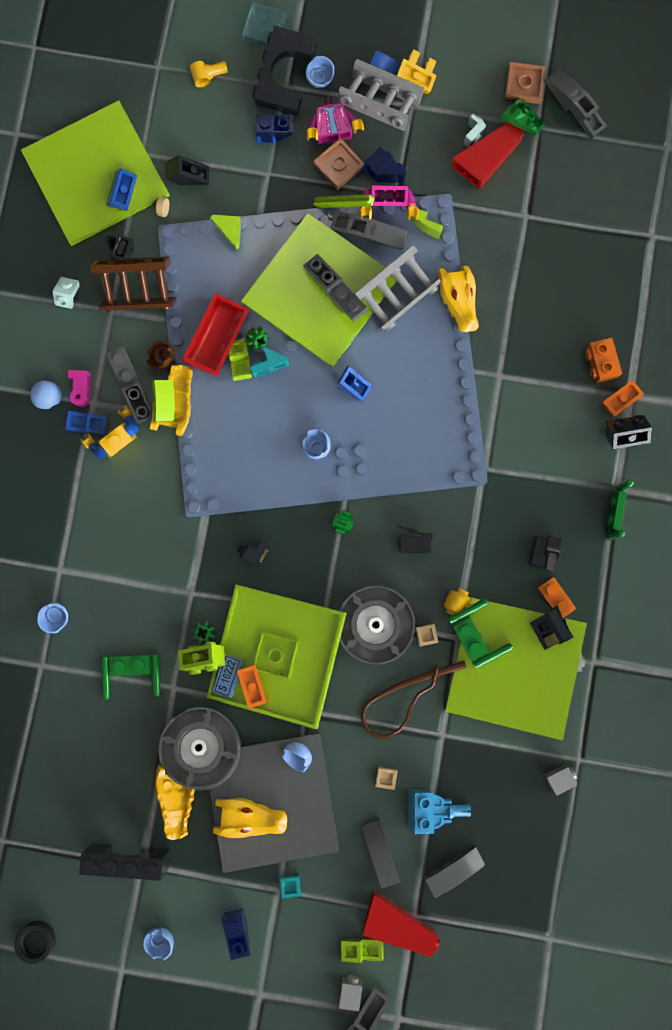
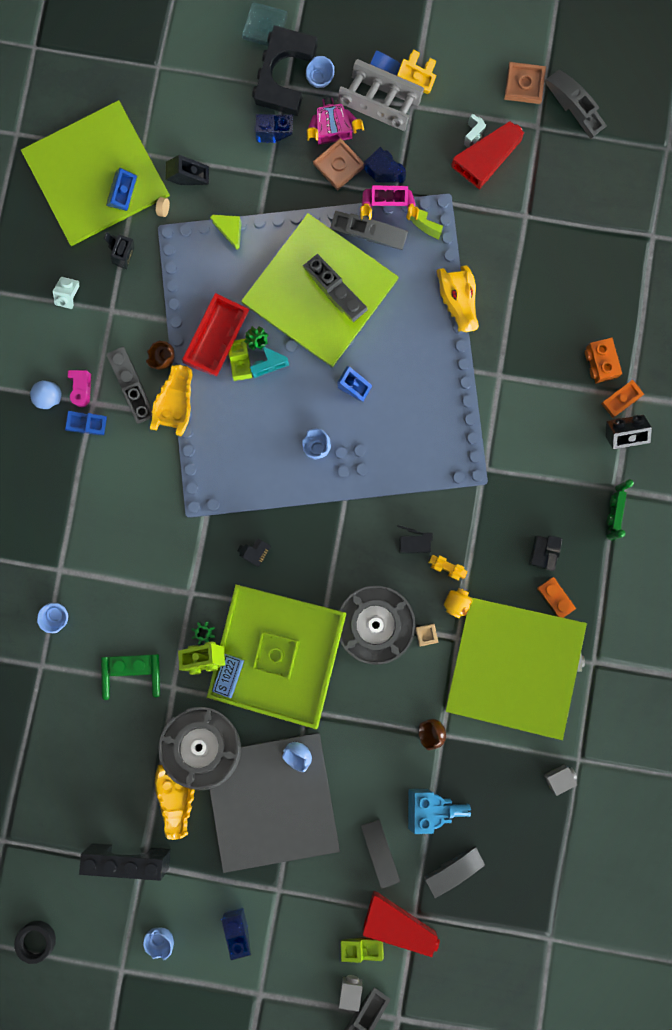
torso [80,405,138,459] -> none
reddish brown fence [90,256,177,312] -> none
slope [152,380,175,422] -> none
yellow pin [189,61,228,87] -> none
yellow animal [213,798,287,838] -> none
orange plate [237,665,267,709] -> none
teal tile [279,874,301,899] -> none
lime axle [313,194,374,208] -> none
green gear [332,510,355,535] -> none
light grey fence [355,245,441,331] -> none
reddish brown piece [361,660,467,739] -> none
tan tile [375,766,398,790] -> none
green plate [448,598,513,669] -> none
green slope [500,99,545,136] -> none
black piece [530,605,574,650] -> none
none -> reddish brown hair [418,719,446,750]
none -> yellow plate [428,555,468,580]

